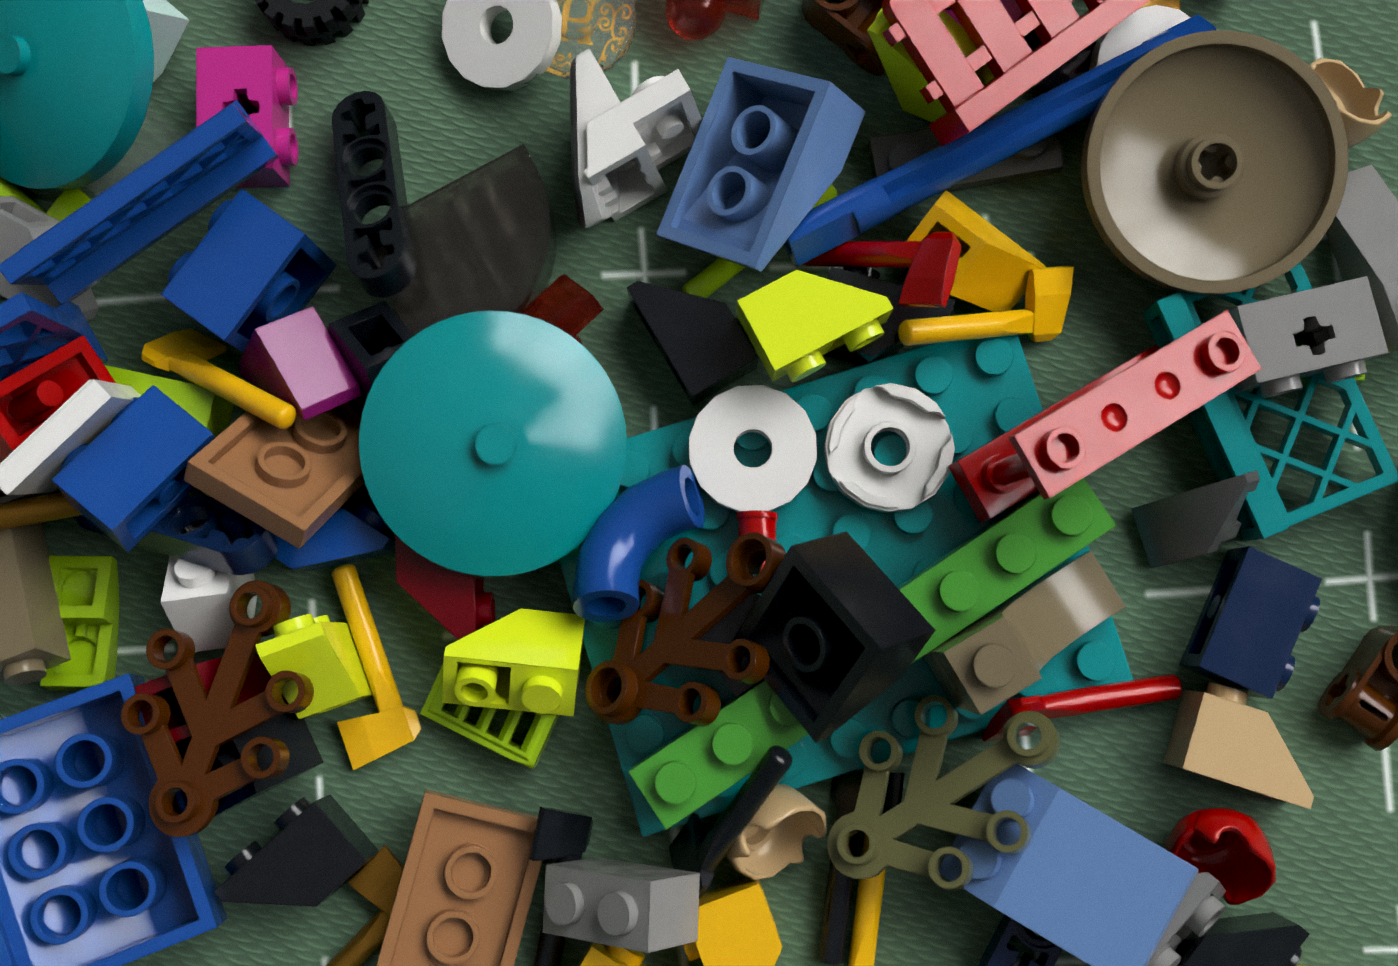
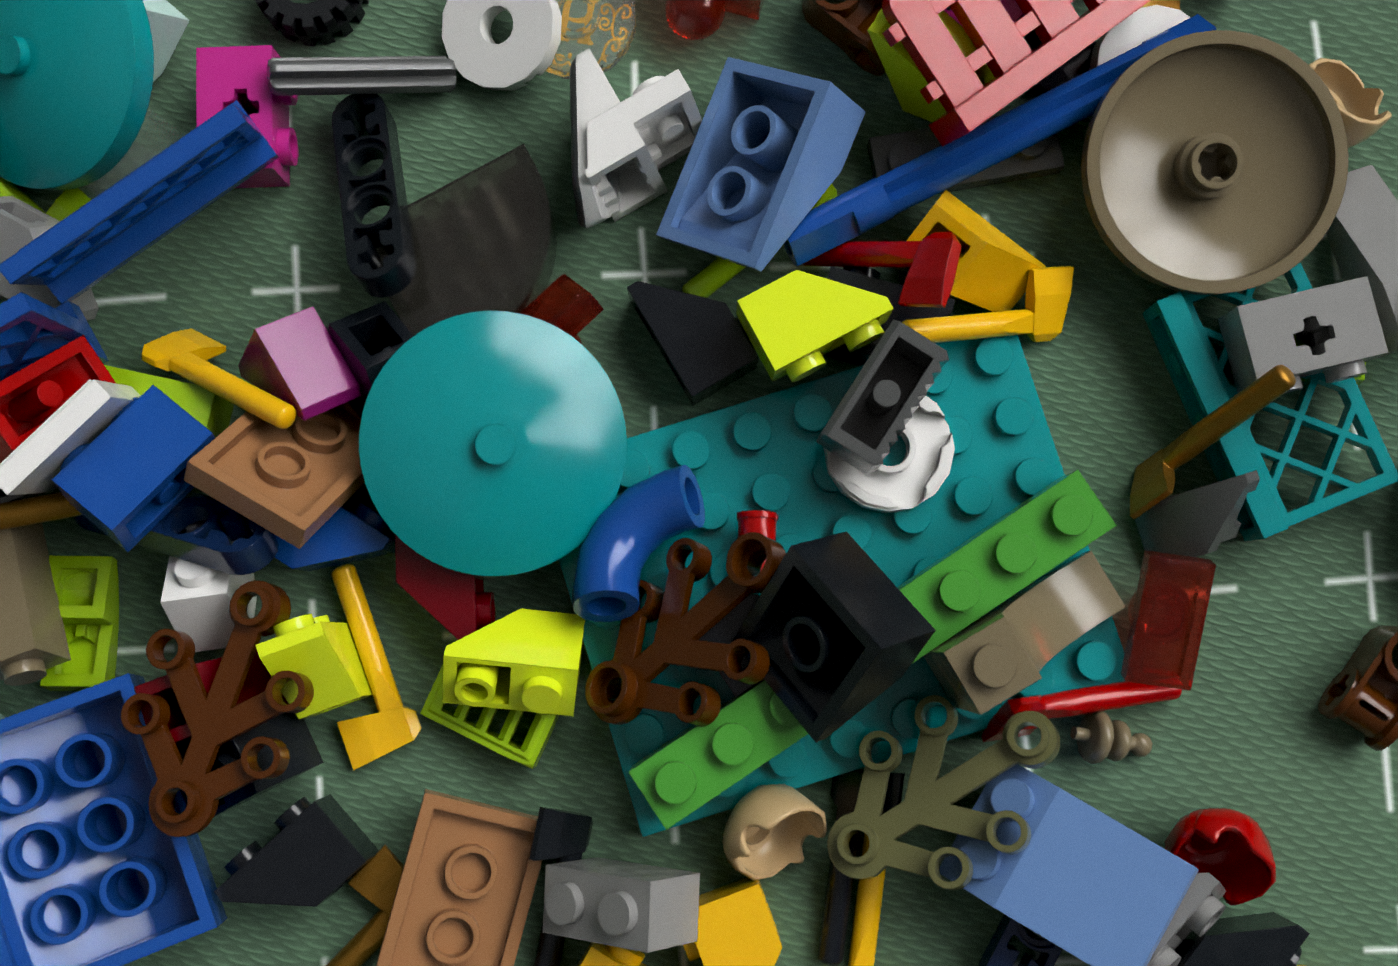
blue brick [160,188,337,352] -> none
black piece [669,745,792,899] -> none
white tile [689,385,817,512] -> none
fence [948,310,1262,522] -> none
tan slope [1163,682,1314,809] -> none
dark blue brick [1179,546,1322,699] -> none
none -> dark grey axle [267,56,456,96]
none -> dark grey brick [816,319,949,474]
none -> dark tan hair [1070,711,1153,764]
none -> clear red tile [1121,550,1216,691]
none -> pearl gold piece [1130,365,1296,520]

